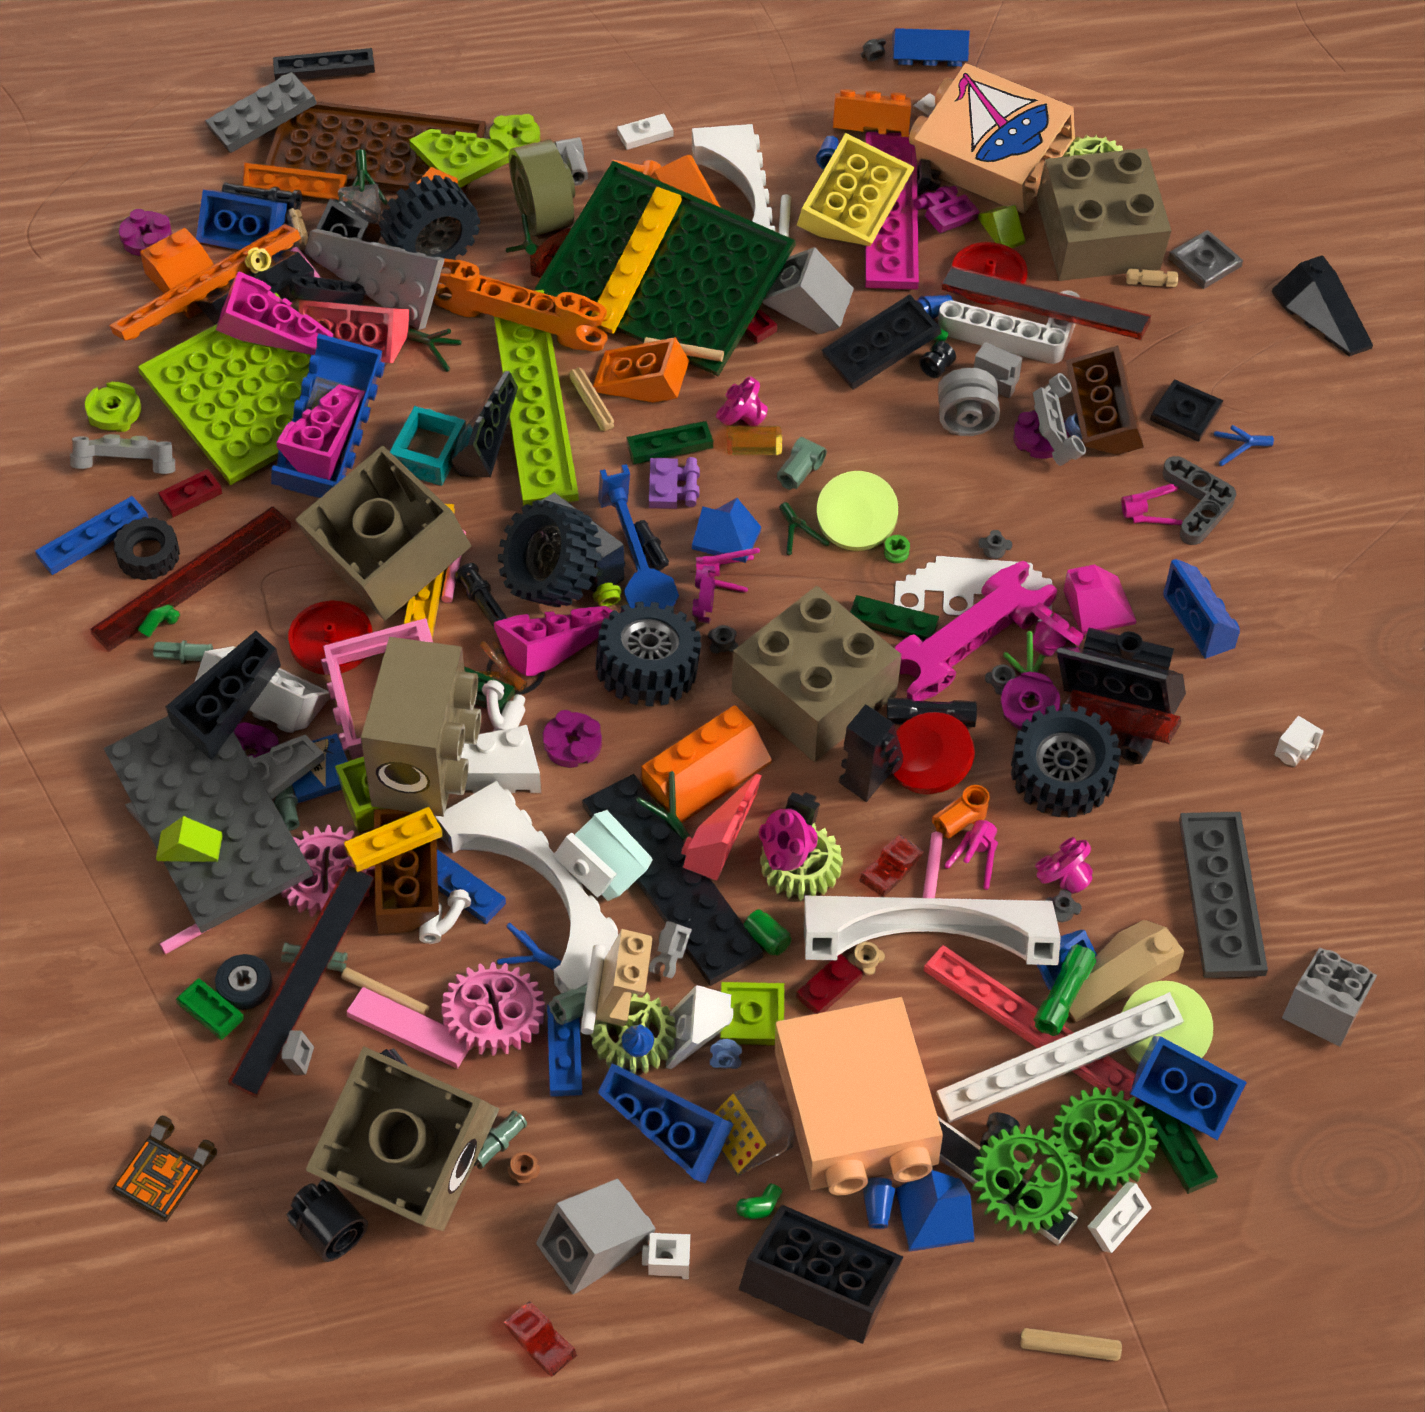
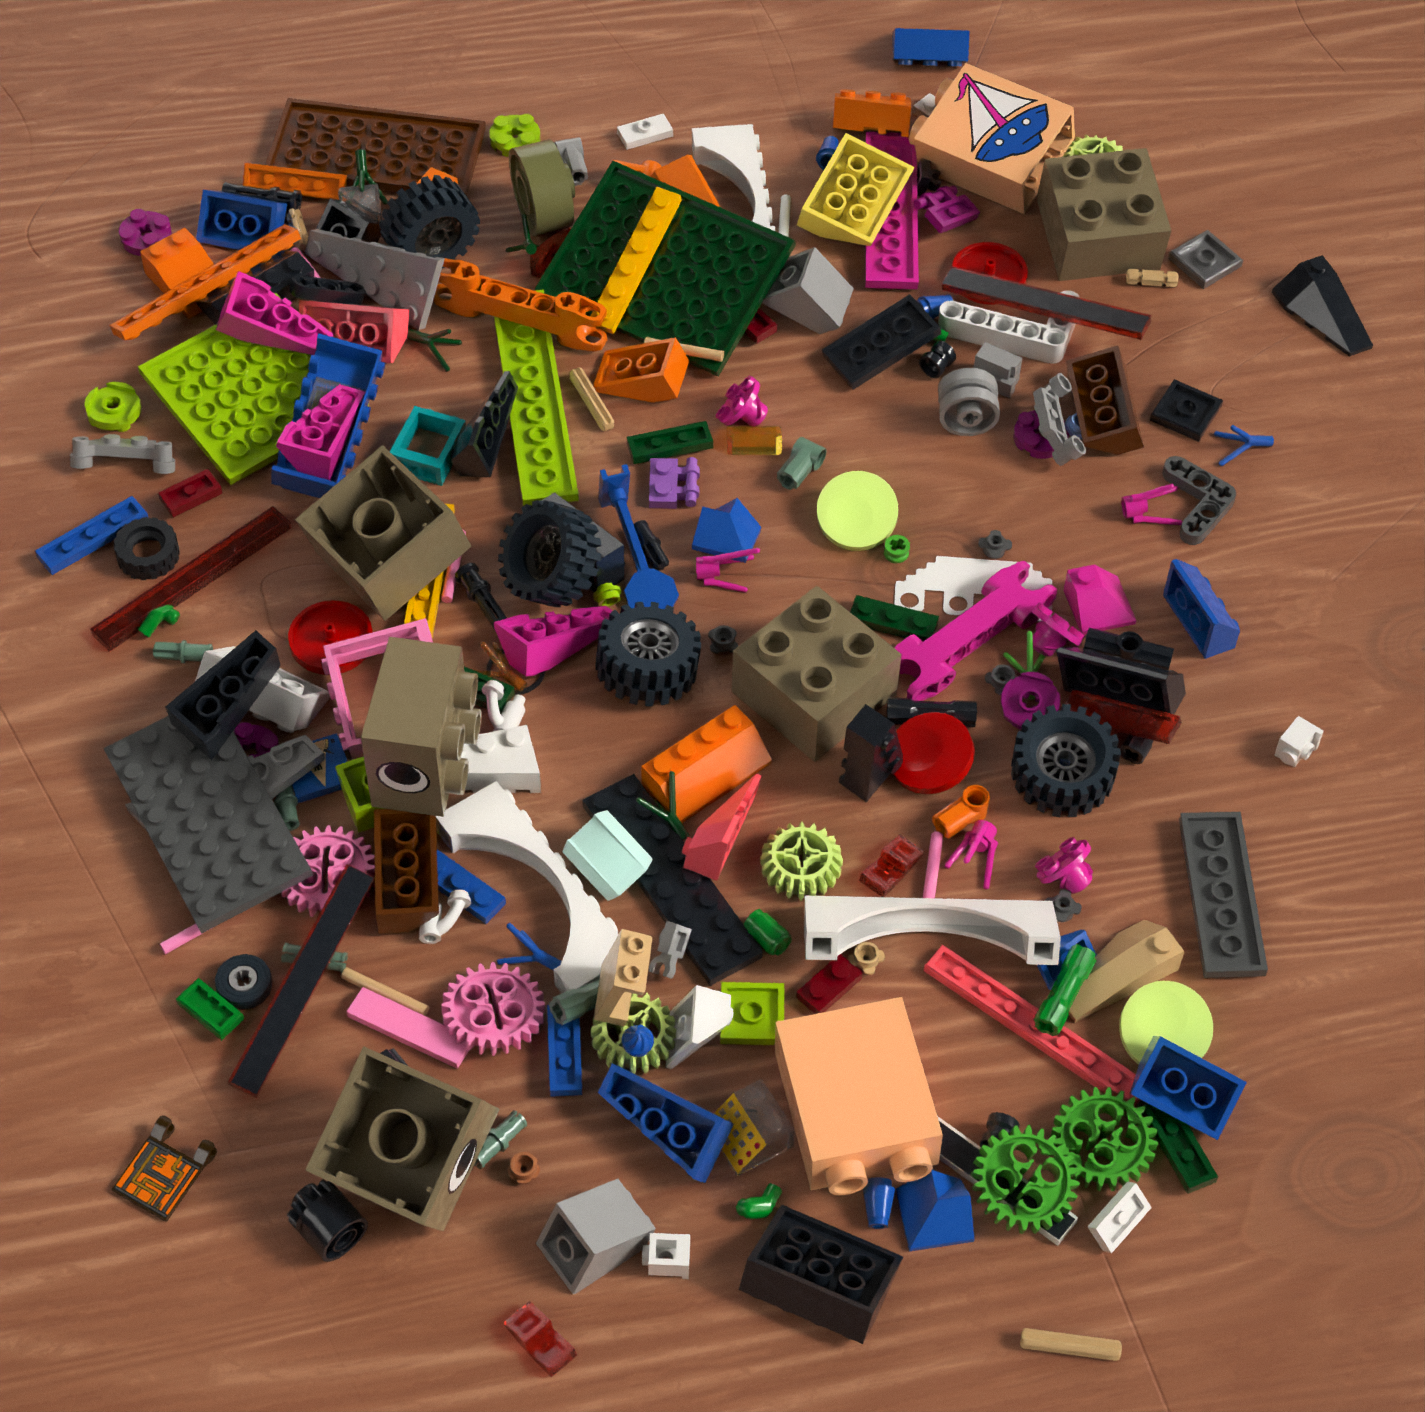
lime slope [156,816,223,862] -> none
dark grey plate [205,72,317,153] -> none
light yellow plate [245,247,271,274] -> none
black plate [273,48,375,81] -> none
light grey plate [282,1031,314,1075] -> none
yellow plate [344,807,443,872] -> none
lime plate [409,129,513,188] -> none
magenta plate [543,710,602,768] -> none
white plate [553,833,617,898] -> none
white bar [580,944,605,1035] -> none
magenta plate [692,565,716,624] -> none
light blue plate [710,1039,742,1069] -> none
dark pink plate [759,809,818,871] -> none
dark green plant [779,502,830,555] -> none
black tile [786,792,820,825] -> none
dark grey plate [861,39,886,61] -> none
white plate [936,992,1184,1123] -> none
lime slope [978,205,1025,248] -> none
light grey slope [1282,948,1377,1047] -> none

